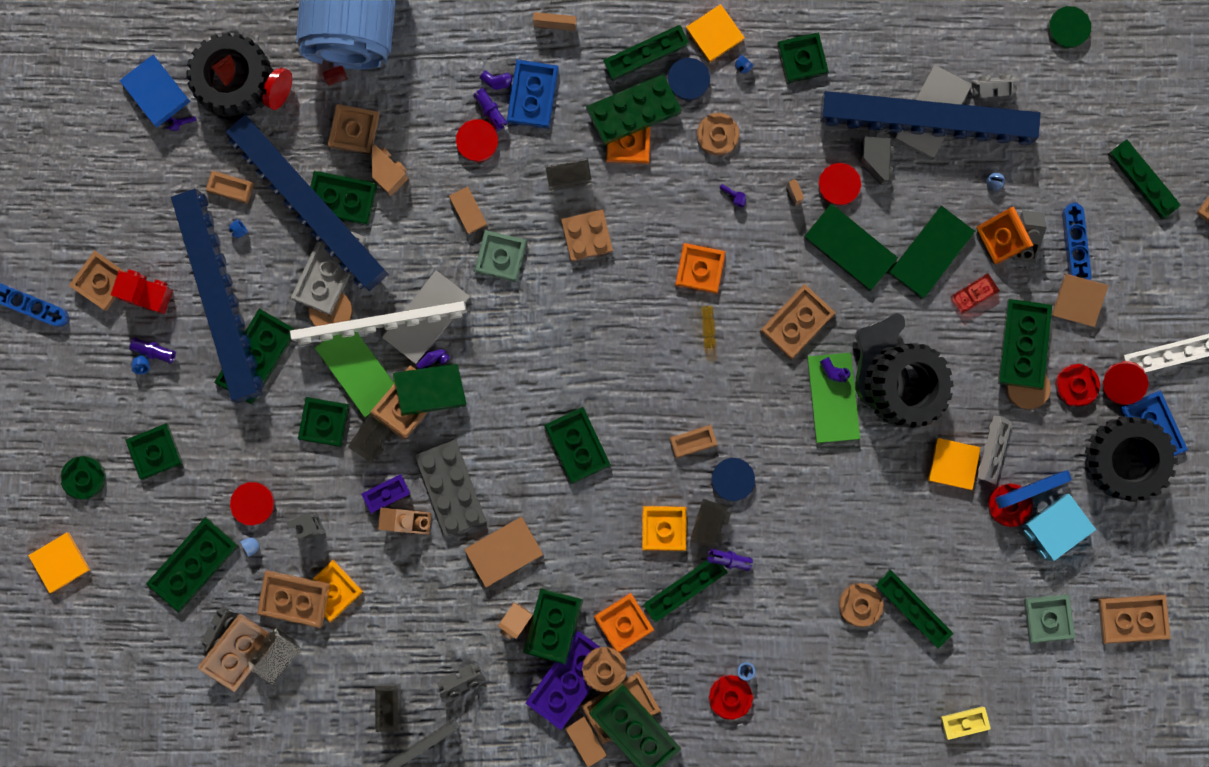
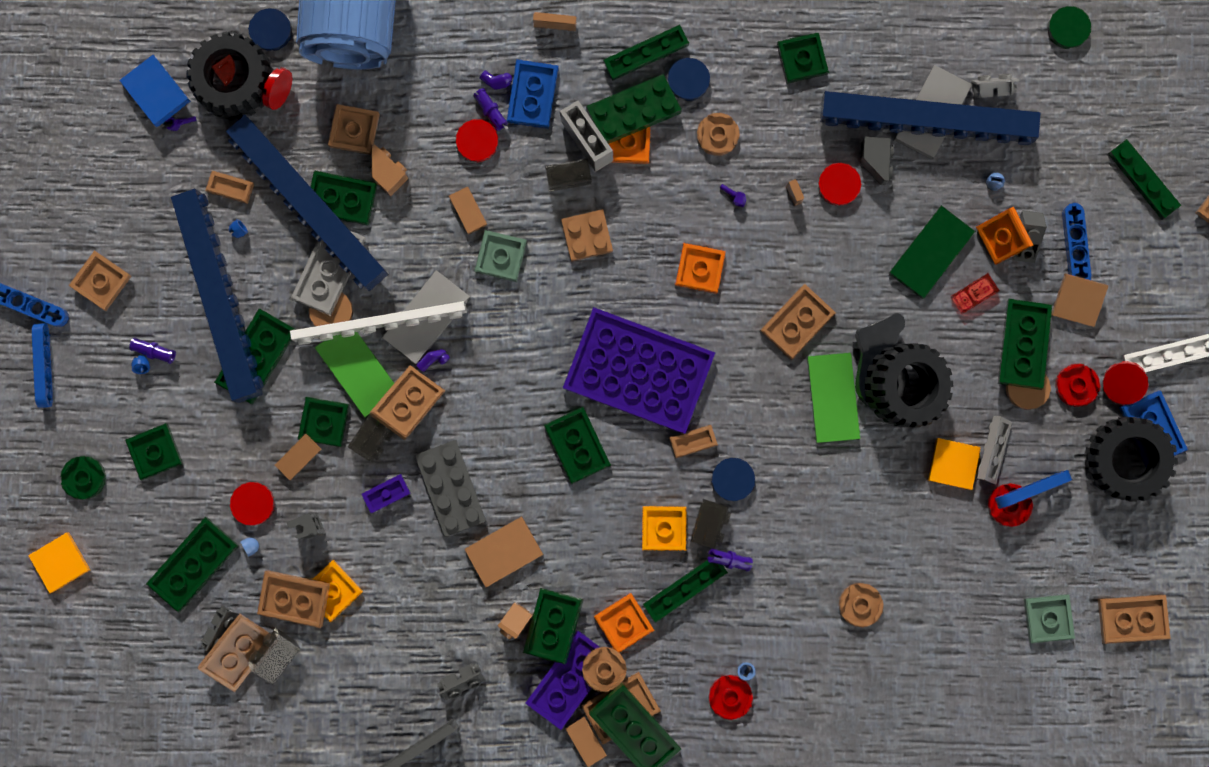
red brick [111,269,173,315] -> none
clear red tile [322,66,348,86] -> none
clear smoke brick [375,683,402,732] -> none
medium nougat slope [378,508,431,535] -> none
dark green tile [393,364,467,416] -> none
light orange tile [686,4,745,63] -> none
clear yellow axle [701,306,716,348] -> none
blue hinge [735,55,754,74] -> none
dark green tile [804,203,898,291] -> none
dark purple arm [820,357,851,382] -> none
dark green plate [874,569,954,649] -> none
light yellow plate [940,706,991,740] -> none
medium azure brick [1022,494,1096,561] -> none
none -> blue beam [32,323,53,408]
none -> dark blue tile [248,8,292,51]
none -> medium nougat tile [275,434,321,480]
none -> light grey brick [560,101,613,172]
none -> dark purple plate [563,307,715,434]

